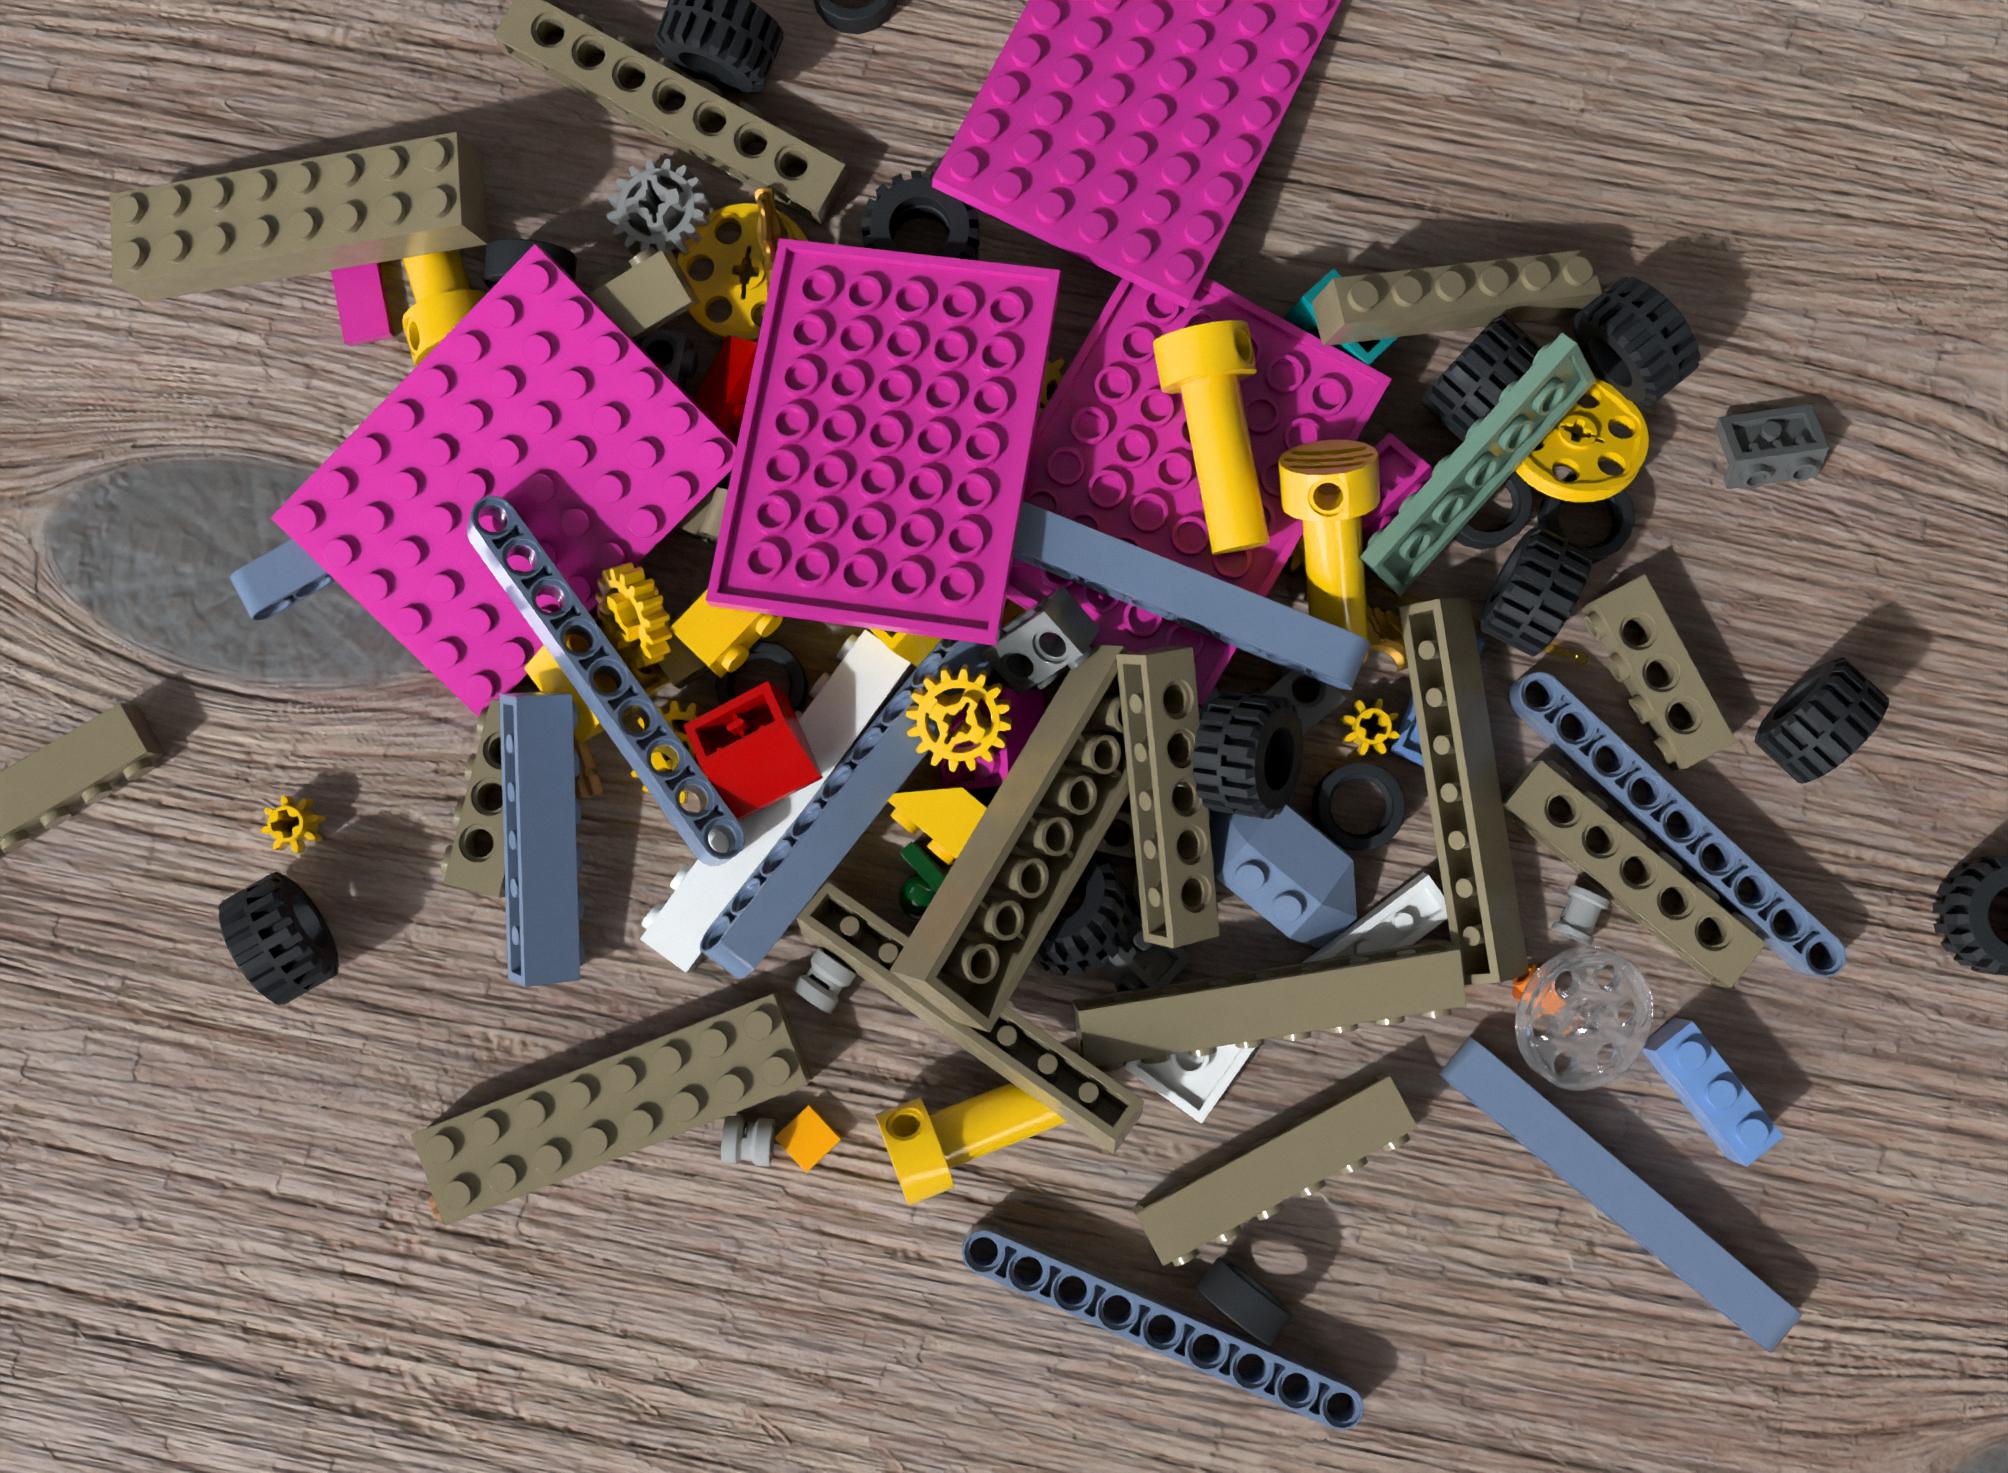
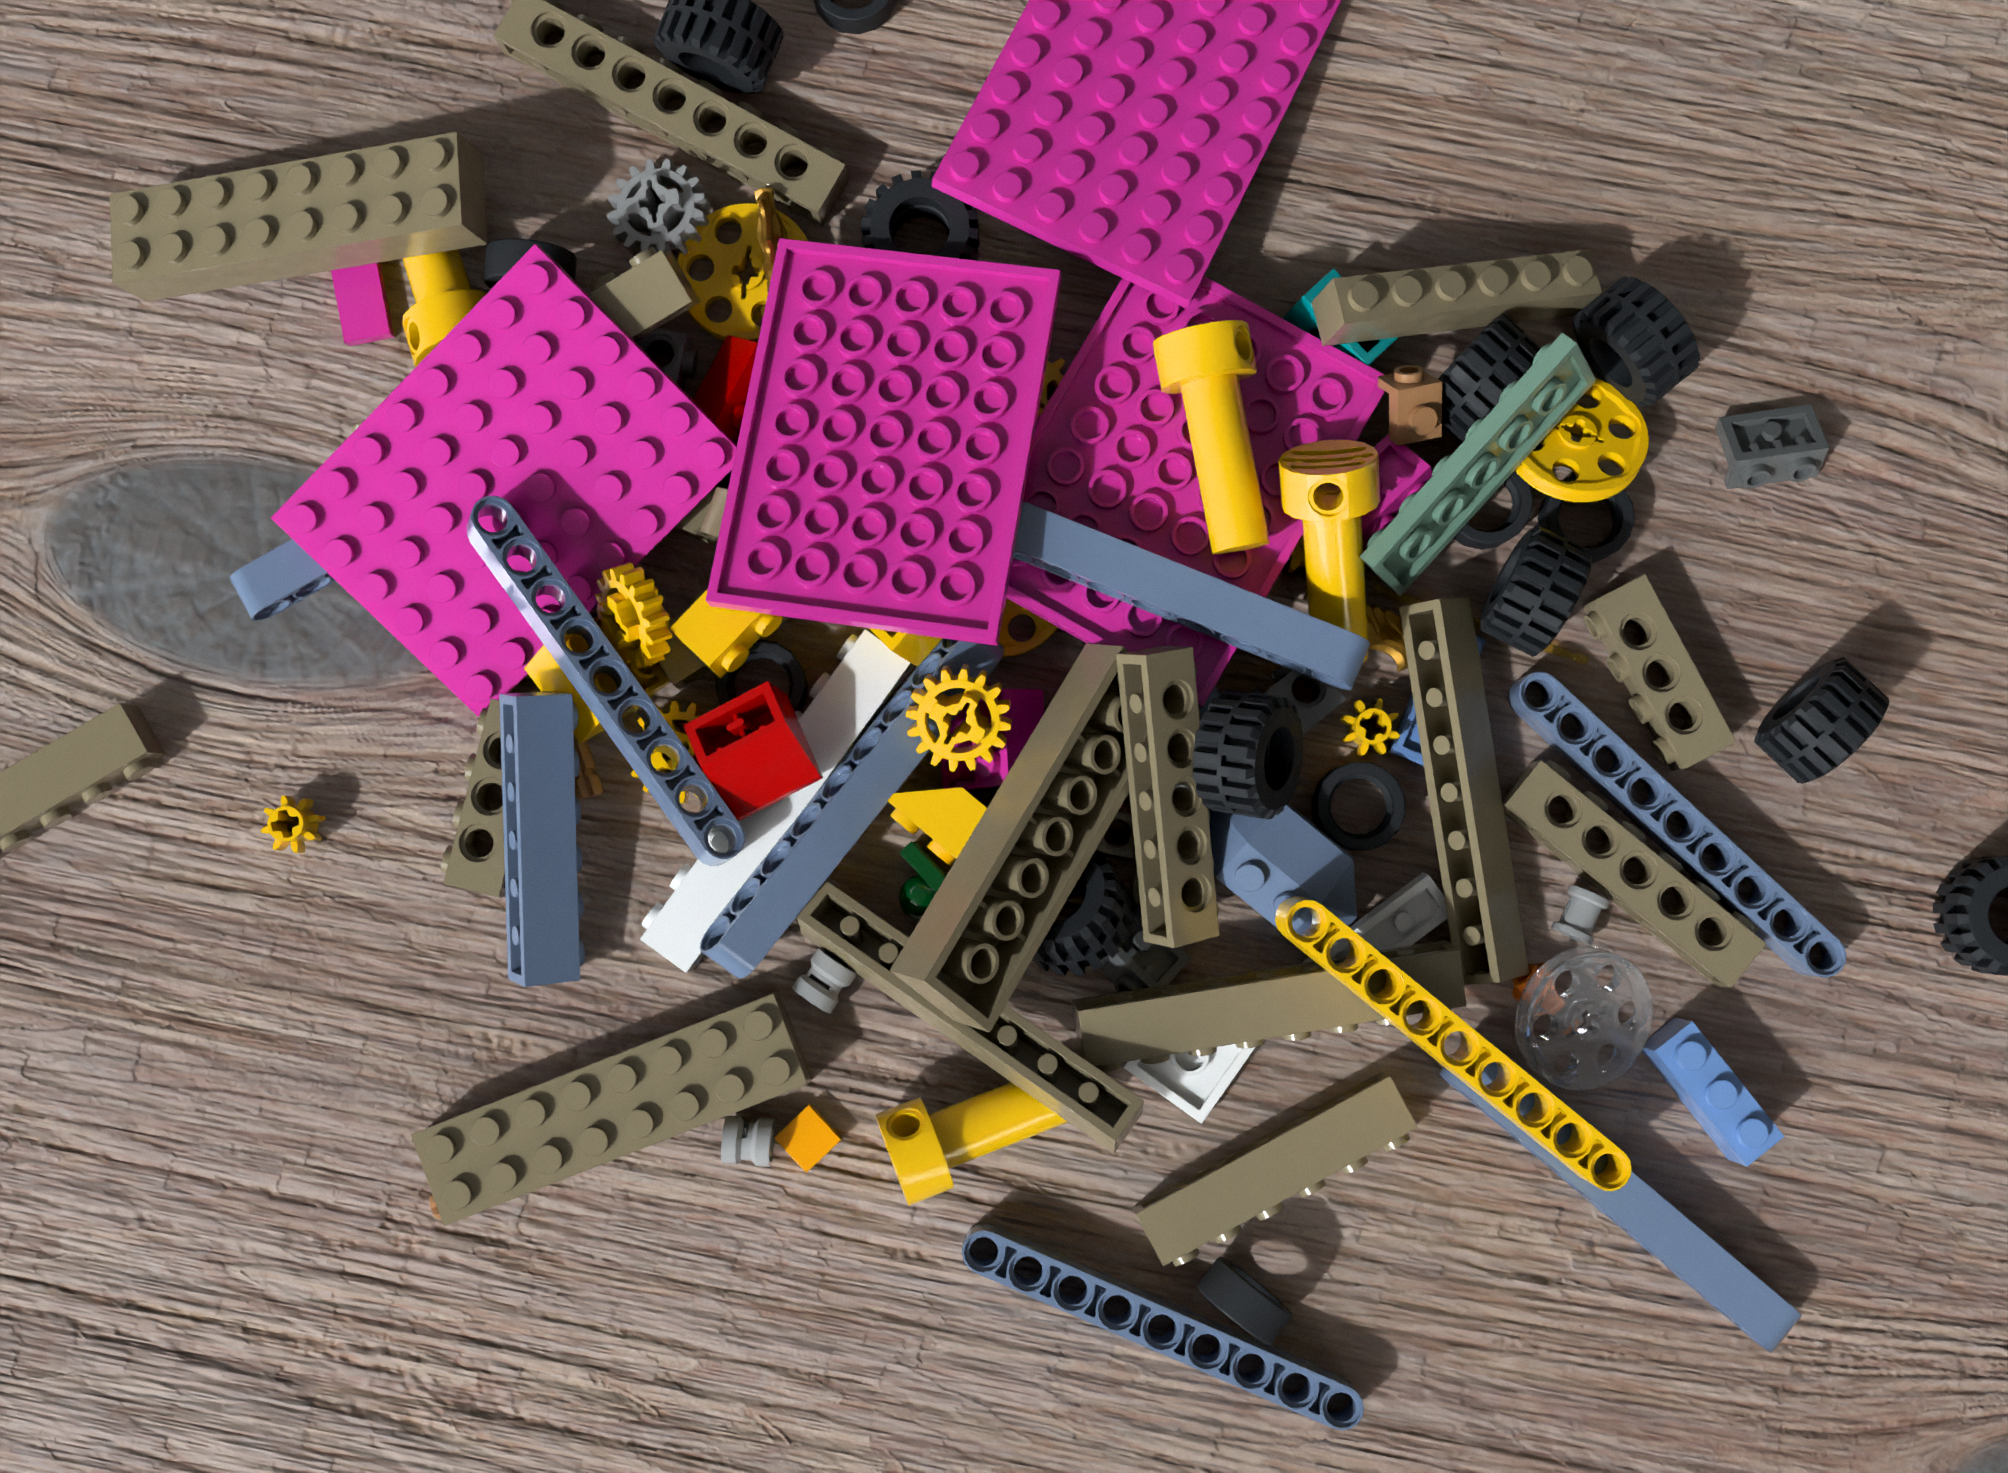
black tyre [218,872,339,1005] -> none
dark grey brick [981,586,1100,695] -> none
none -> yellow beam [1275,896,1632,1191]
none -> medium nougat bracket [1378,365,1442,446]

